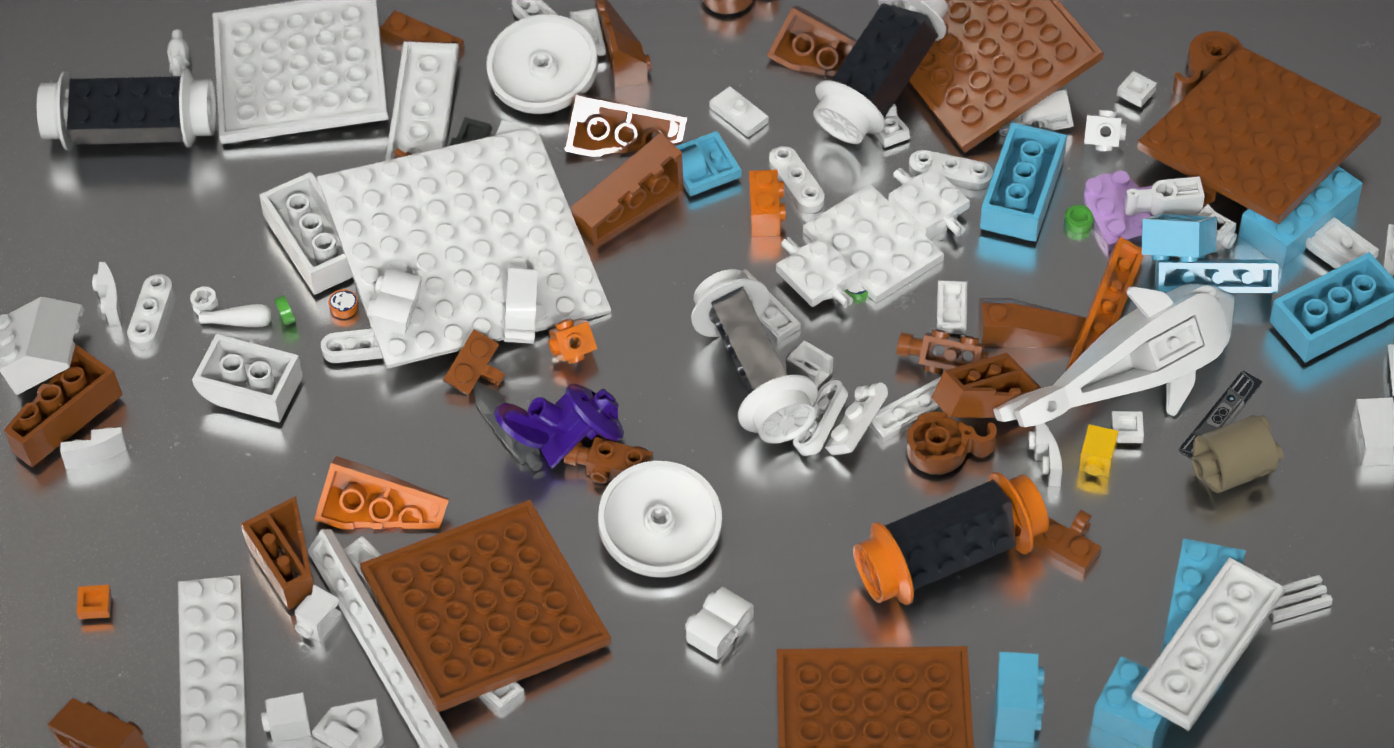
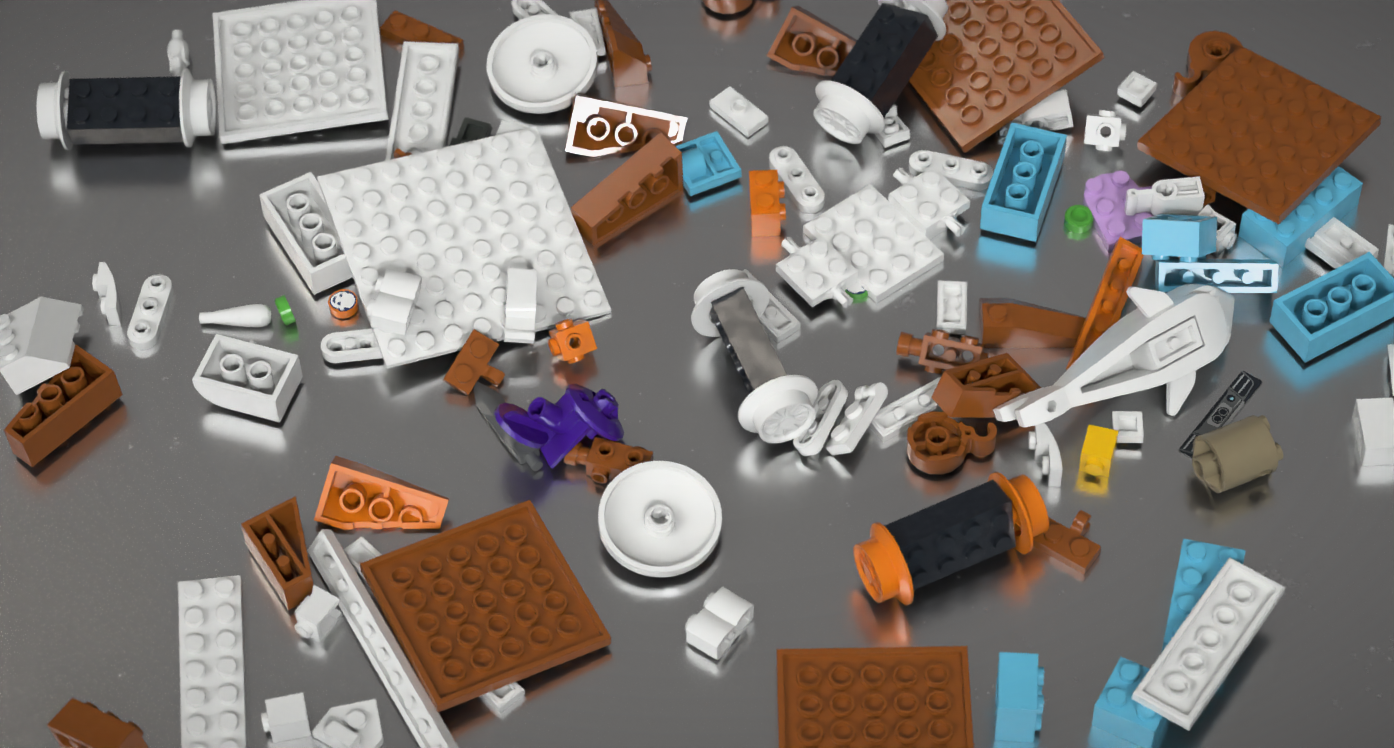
white slope [60,427,127,469] -> none
orange plate [77,584,111,619] -> none
white bush [190,287,218,314] -> none
white window [785,340,833,391] -> none
white tile [1269,575,1333,623] -> none

